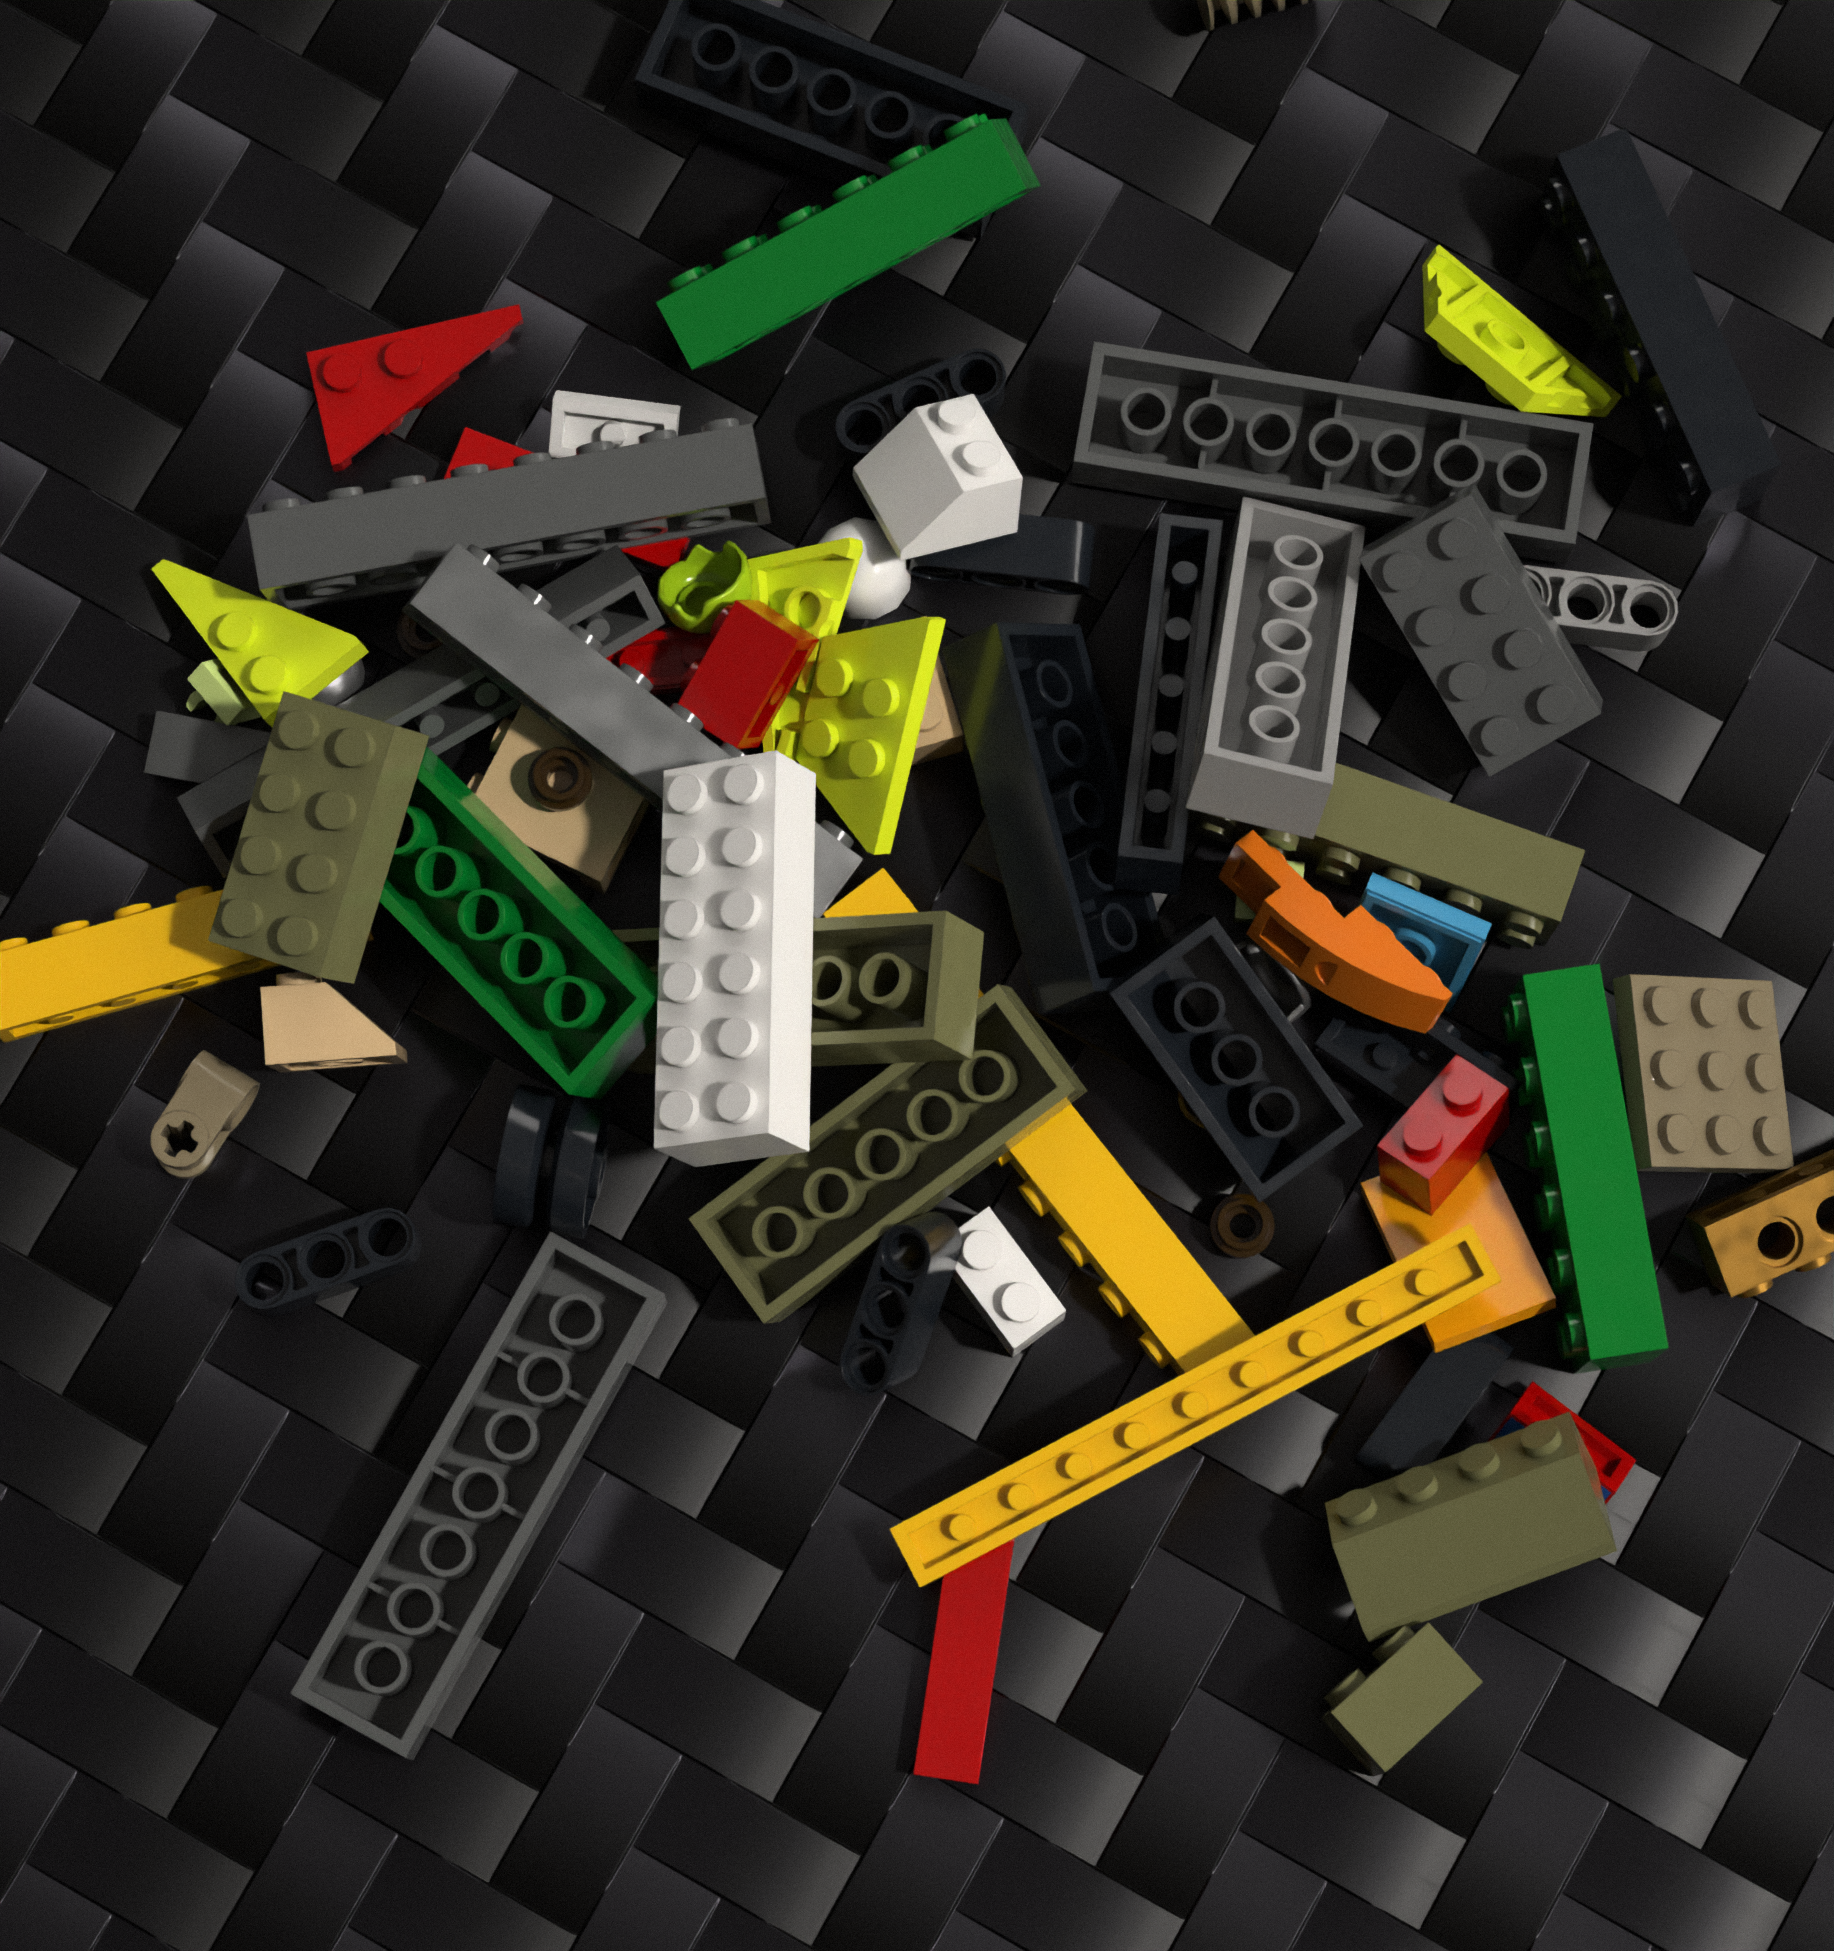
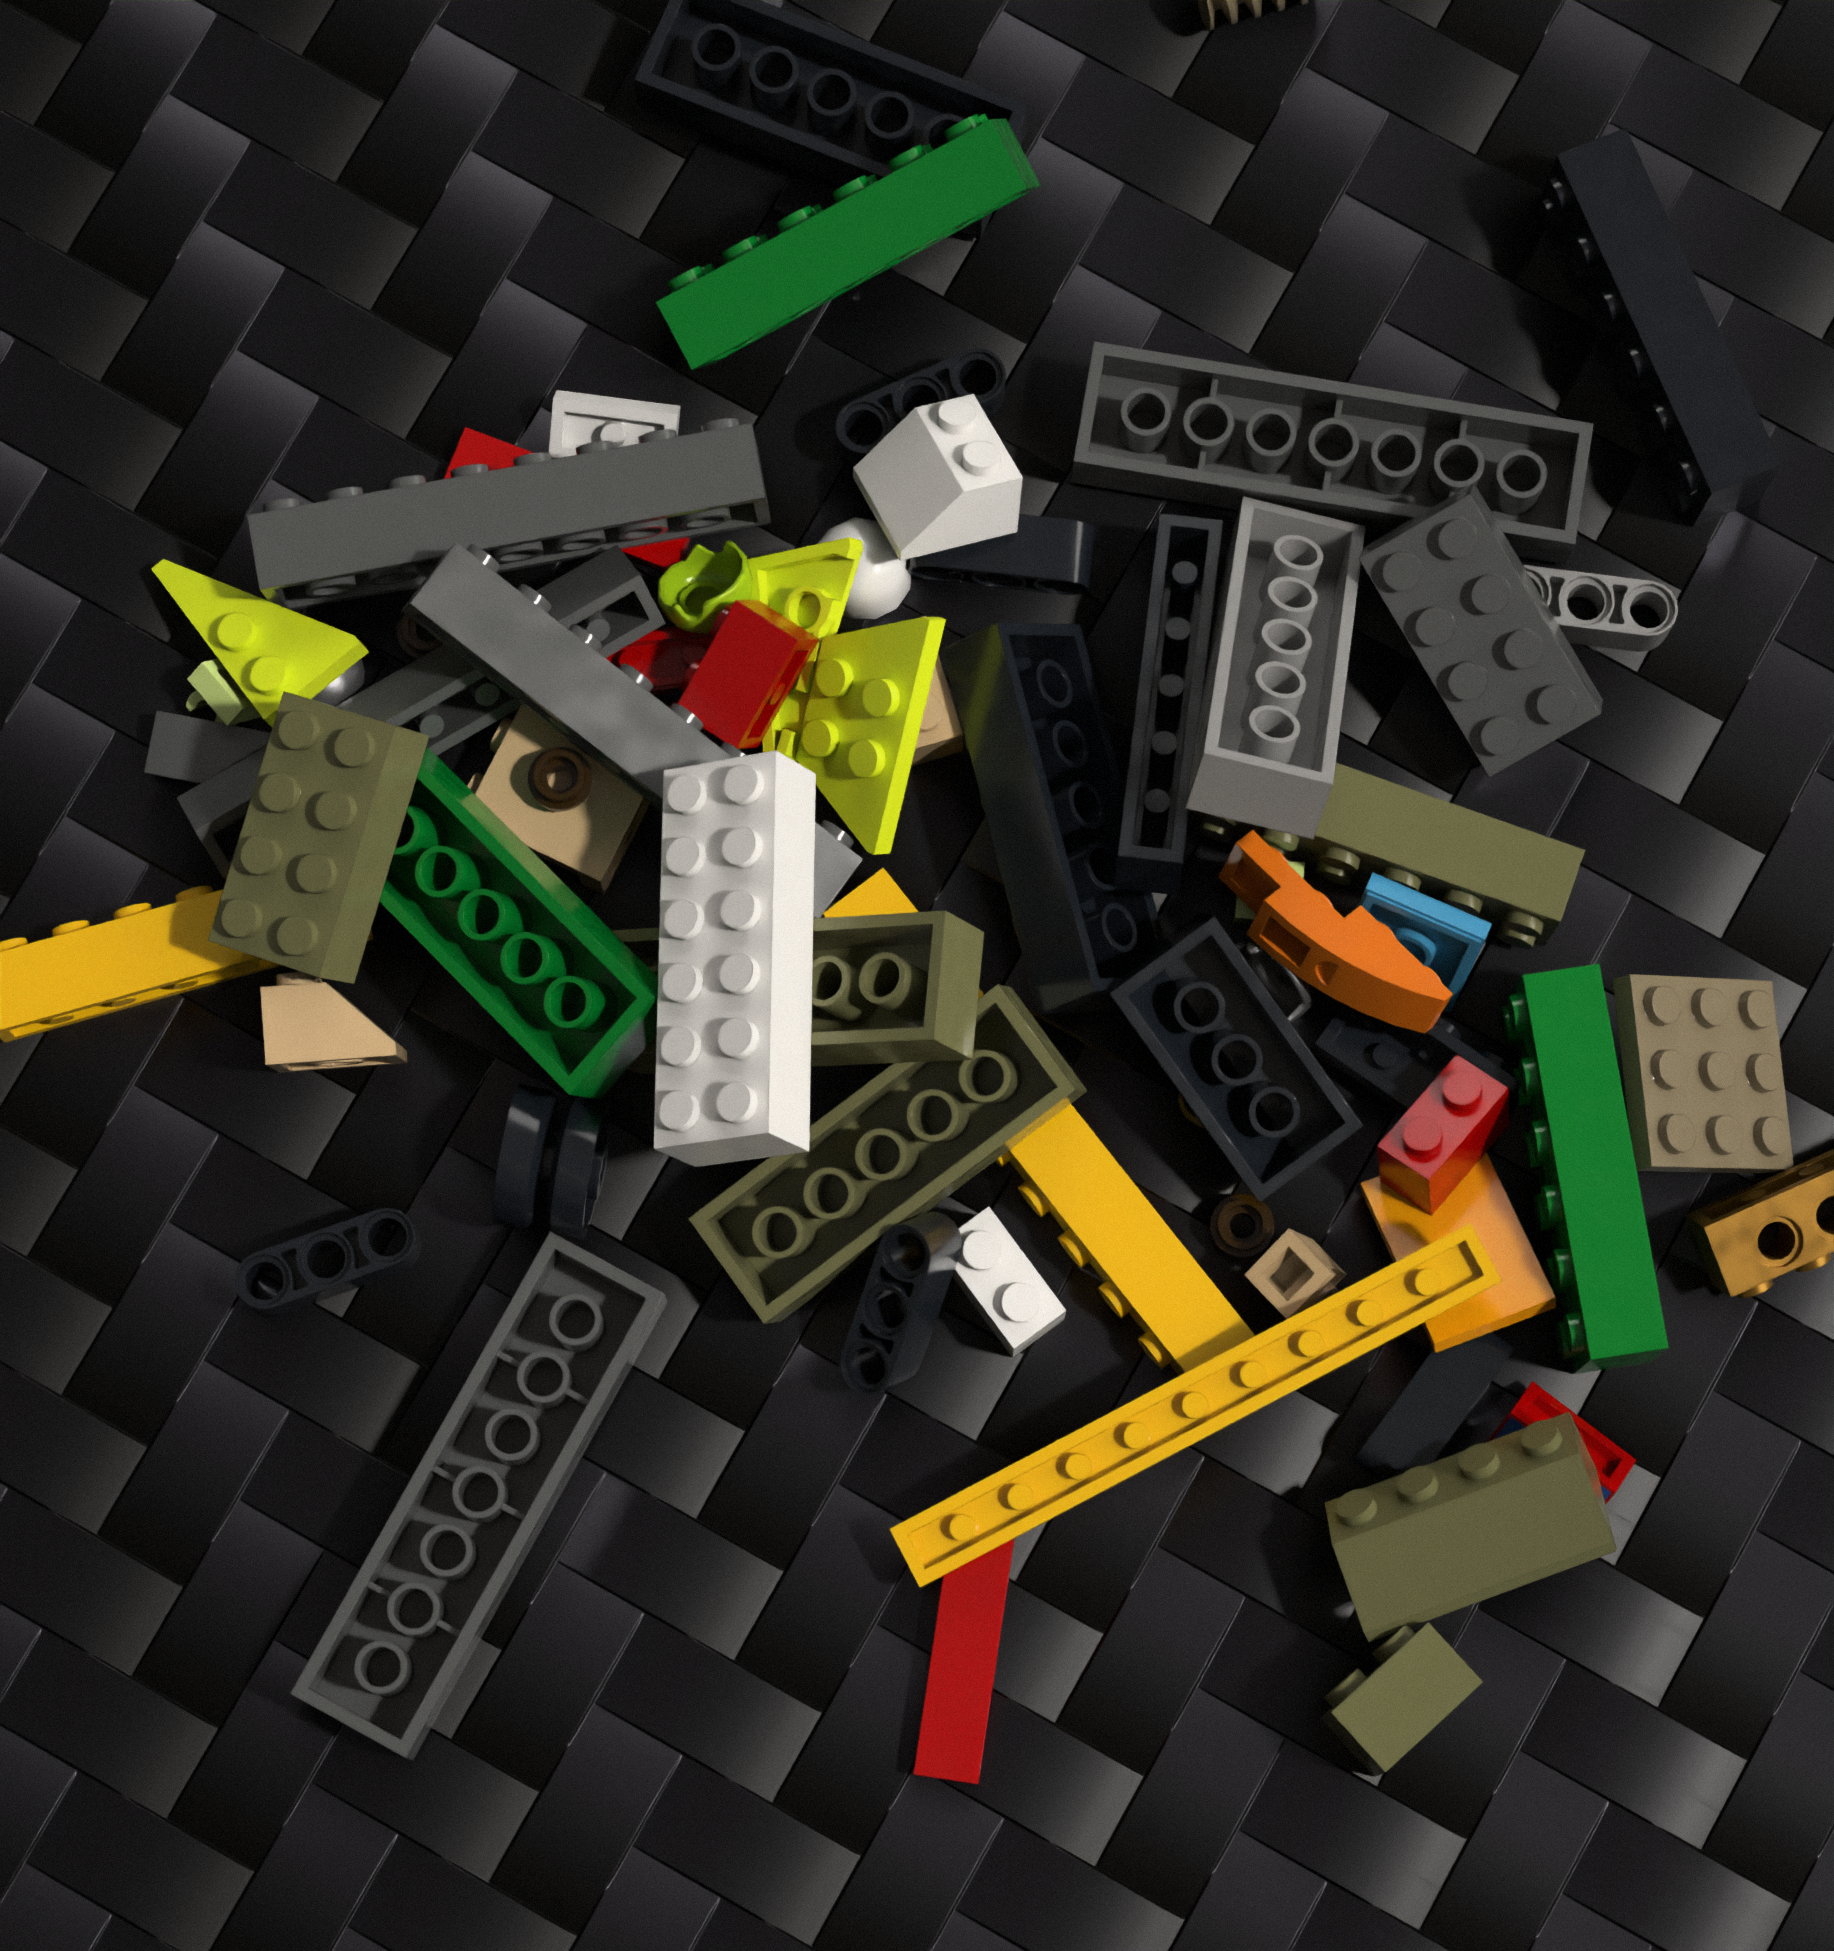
dark tan piece [151,1050,260,1179] -> none
red wing [306,304,524,472] -> none
neon yellow wing [1422,245,1622,417] -> none
none -> tan brick [1244,1228,1346,1319]

